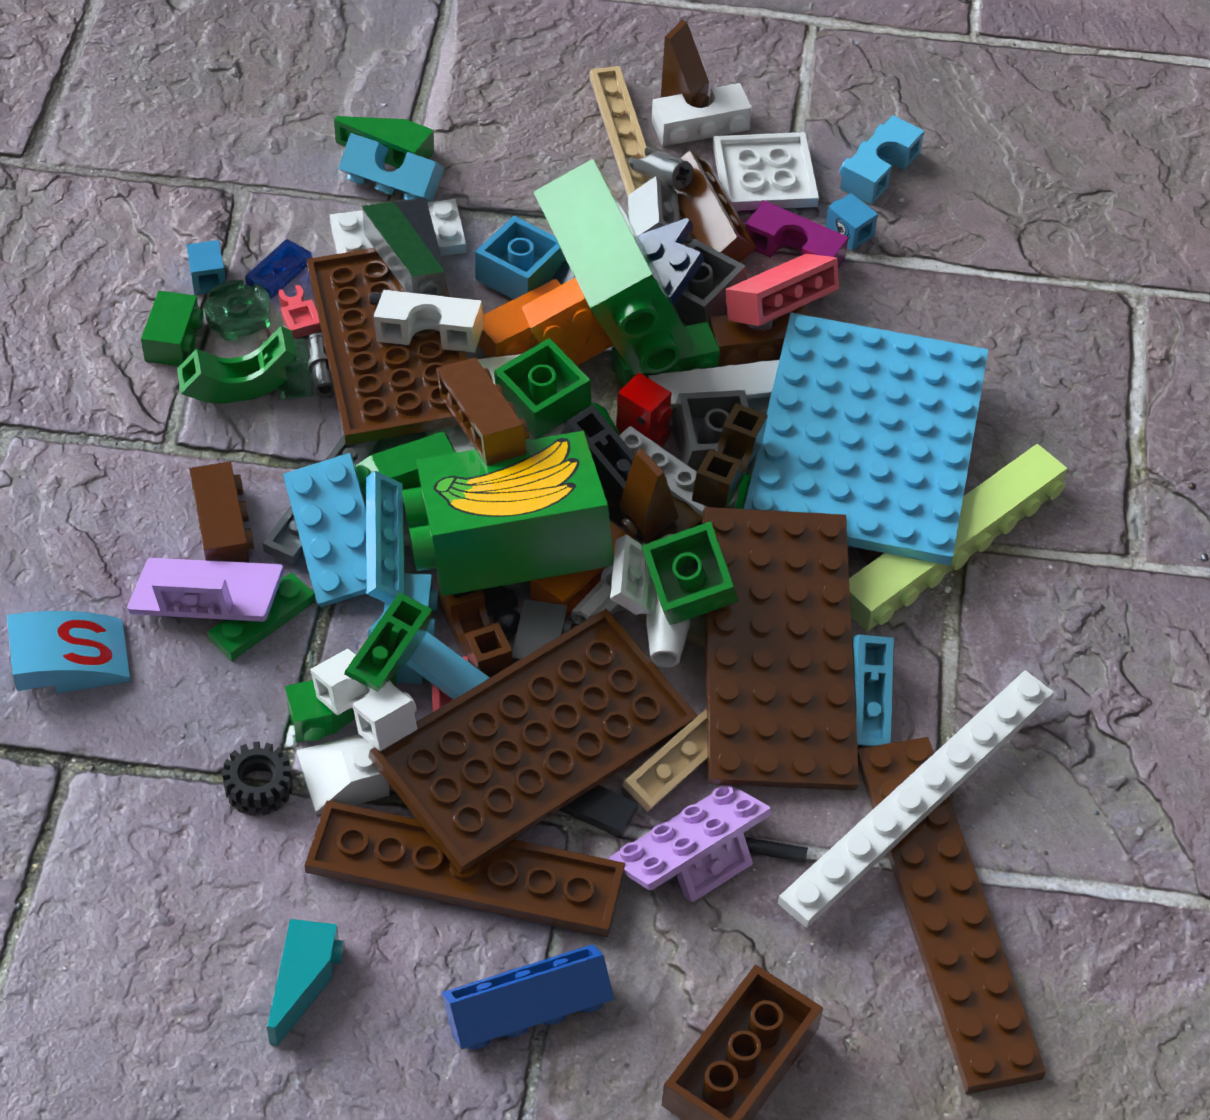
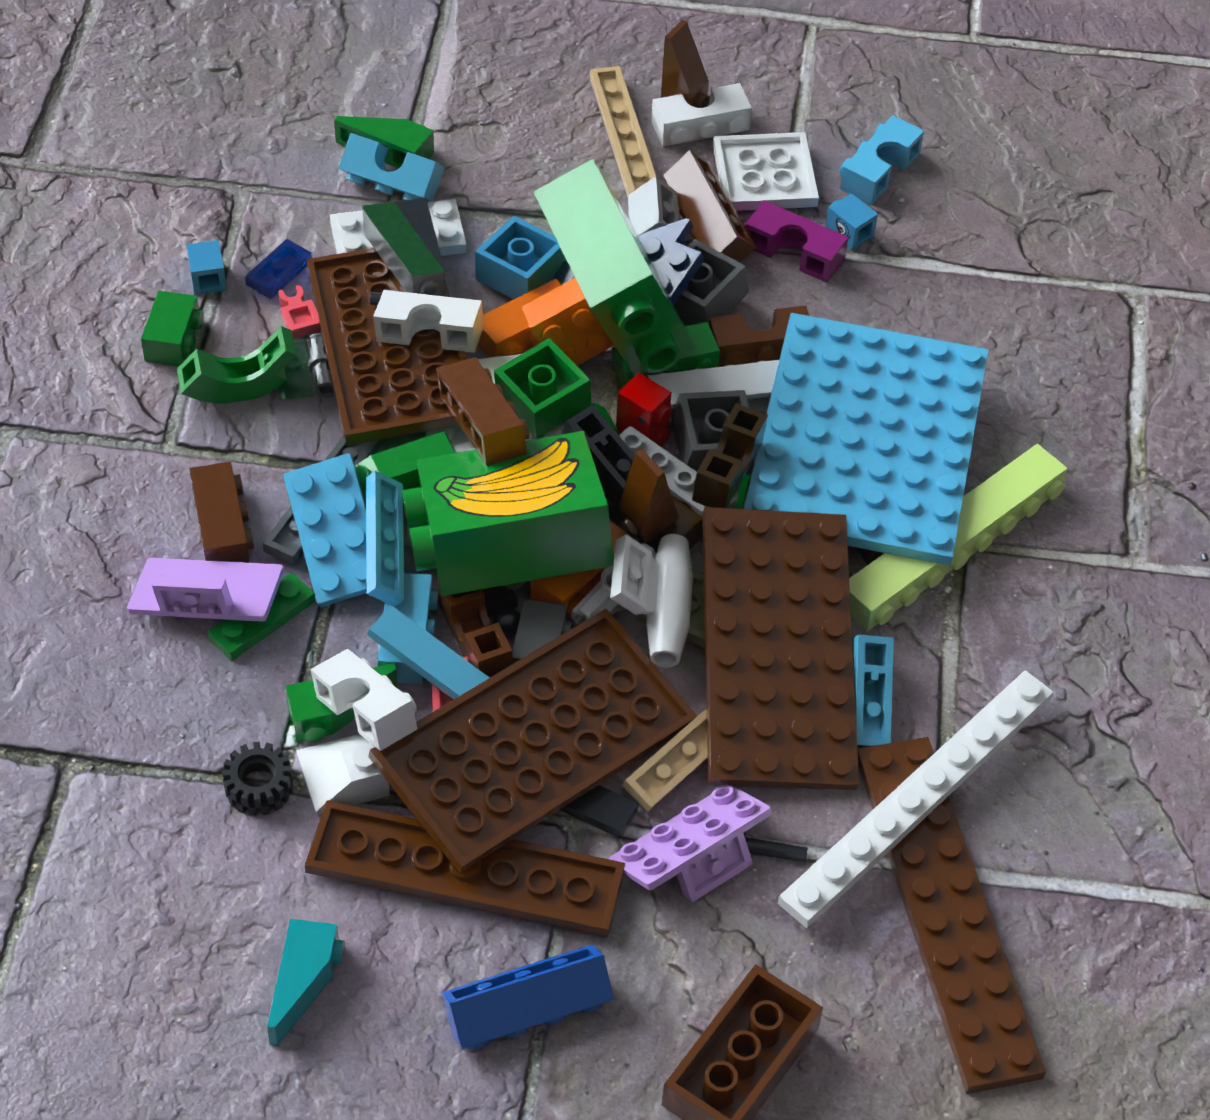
medium azure slope [7,611,131,693] -> none
clear green plate [204,280,271,341] -> none
green slope [344,592,432,692] -> none
dark grey piece [628,147,694,189] -> none
green brick [641,521,739,625] -> none
coral brick [726,253,839,326] -> none

